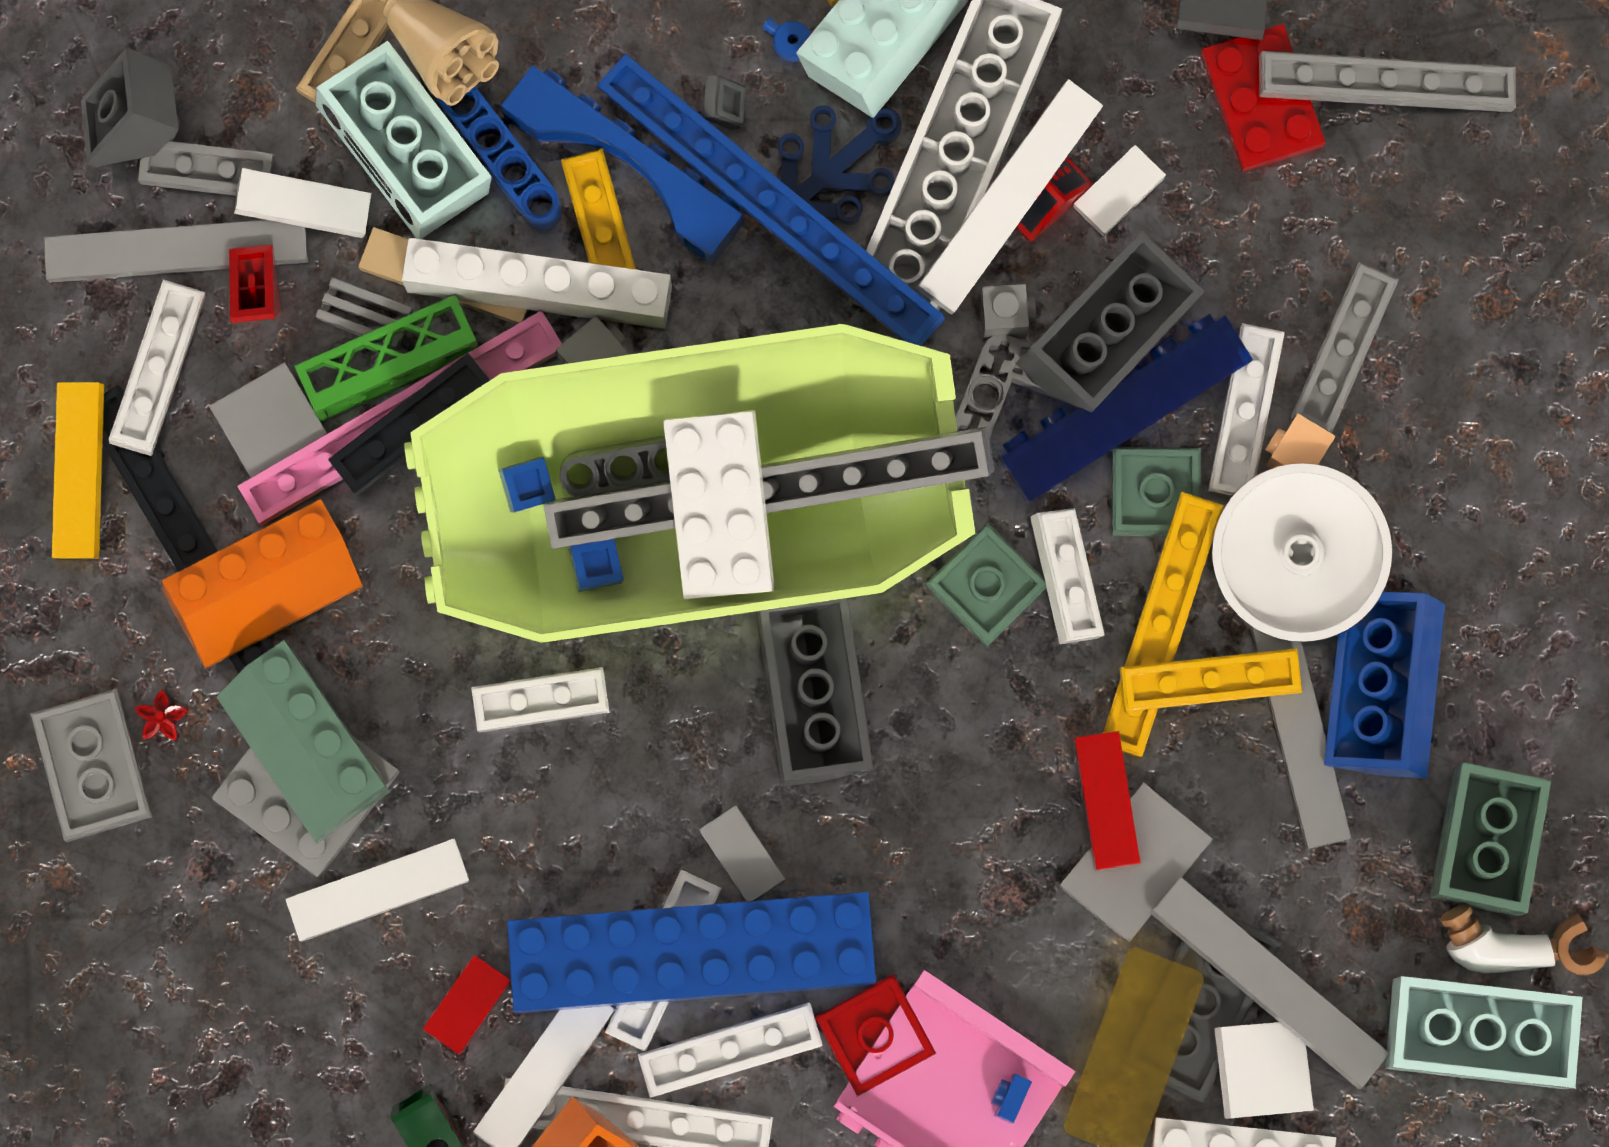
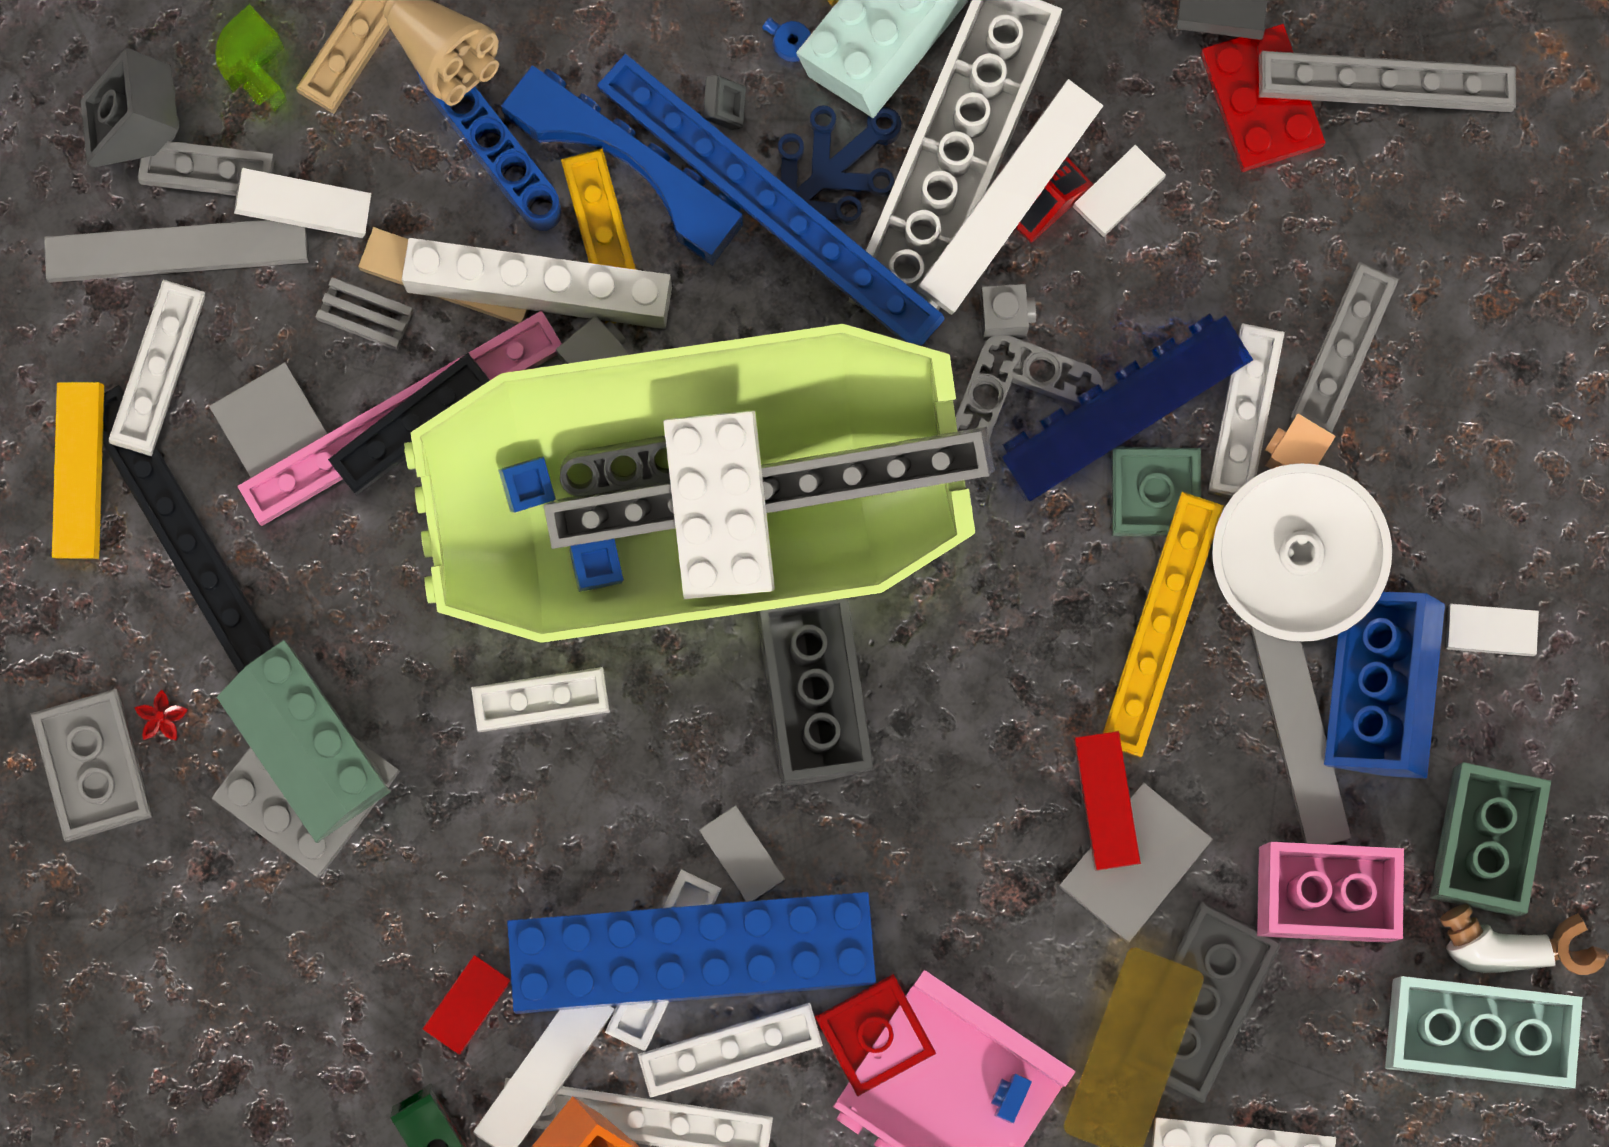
orange slope [162,499,363,669] -> none
red slope [229,245,282,323] -> none
white tile [285,838,470,942] -> none
bright green fence [295,295,479,423] -> none
light aqua brick [316,41,492,239] -> none
sand green tile [925,523,1047,648] -> none
dark grey slope [1015,231,1205,413] -> none
white tile [1030,508,1105,644] -> none
yellow tile [1119,648,1302,712] -> none
light grey tile [1150,877,1390,1089] -> none
white tile [1215,1022,1314,1119] -> none
none -> clear neon green brick [215,4,287,112]
none -> bright pink brick [1257,842,1404,943]
none -> white tile [1446,604,1539,657]

